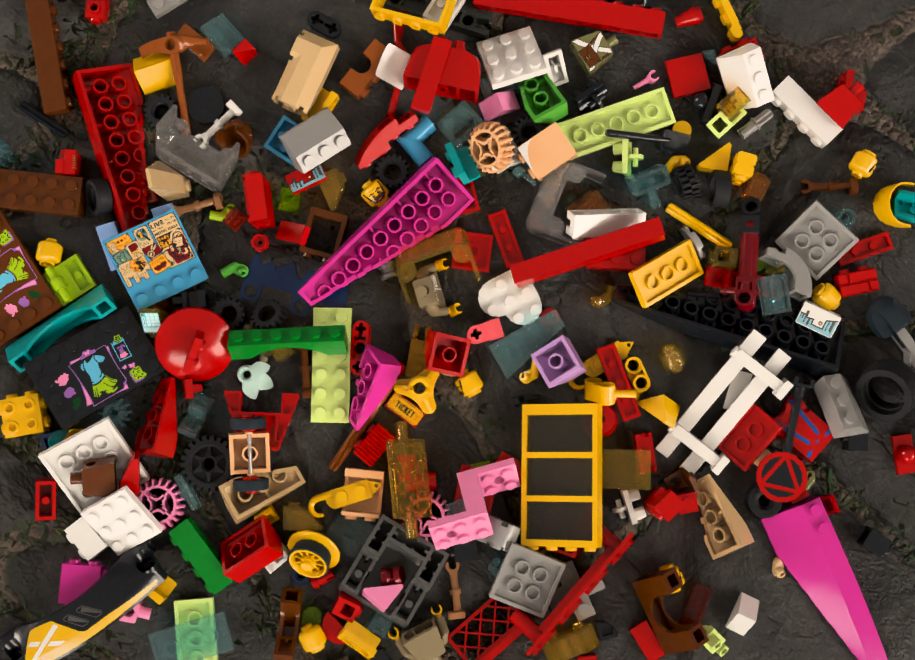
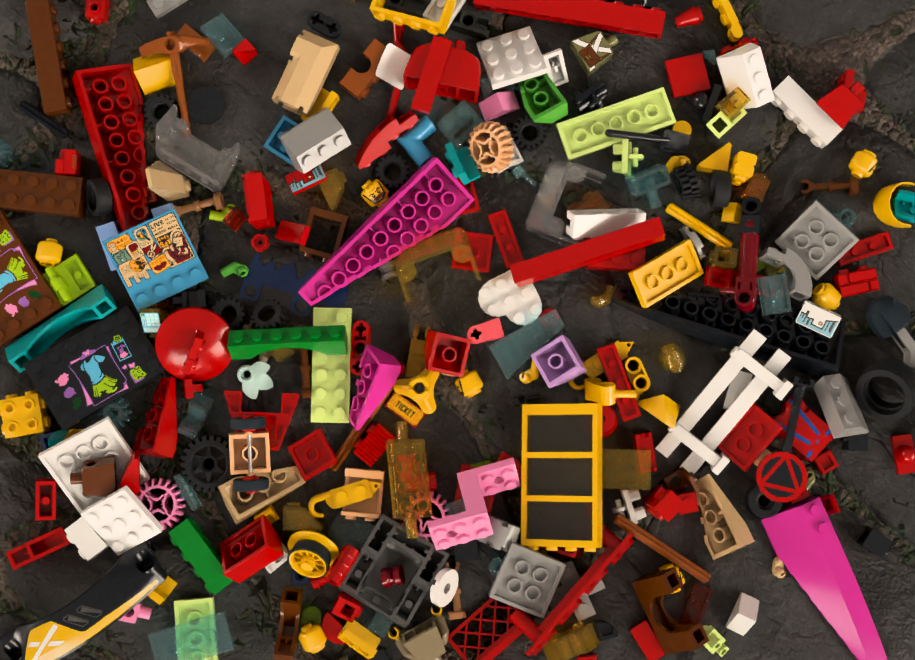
dark pink brick [58,558,108,606] -> none
white piece [193,99,243,149] -> none
reddish brown helmet [215,118,254,159] -> none
clear neon green slope [278,187,301,213] -> none
bright pink slope [362,584,403,613] -> none
dark tan torso [412,258,462,317] -> none
light nougat panel [517,122,578,182] -> none
bright pink hand [633,70,659,90] -> none
light grey axle [737,109,774,140] -> none
none -> red slope [5,526,70,570]
none -> red tile [287,428,339,481]
none -> red axle [324,544,360,587]
none -> white tile [430,567,459,607]
none -> dark orange axle [613,513,711,583]
none -> yellow slope [721,202,742,225]
none -> red tile [813,449,839,475]

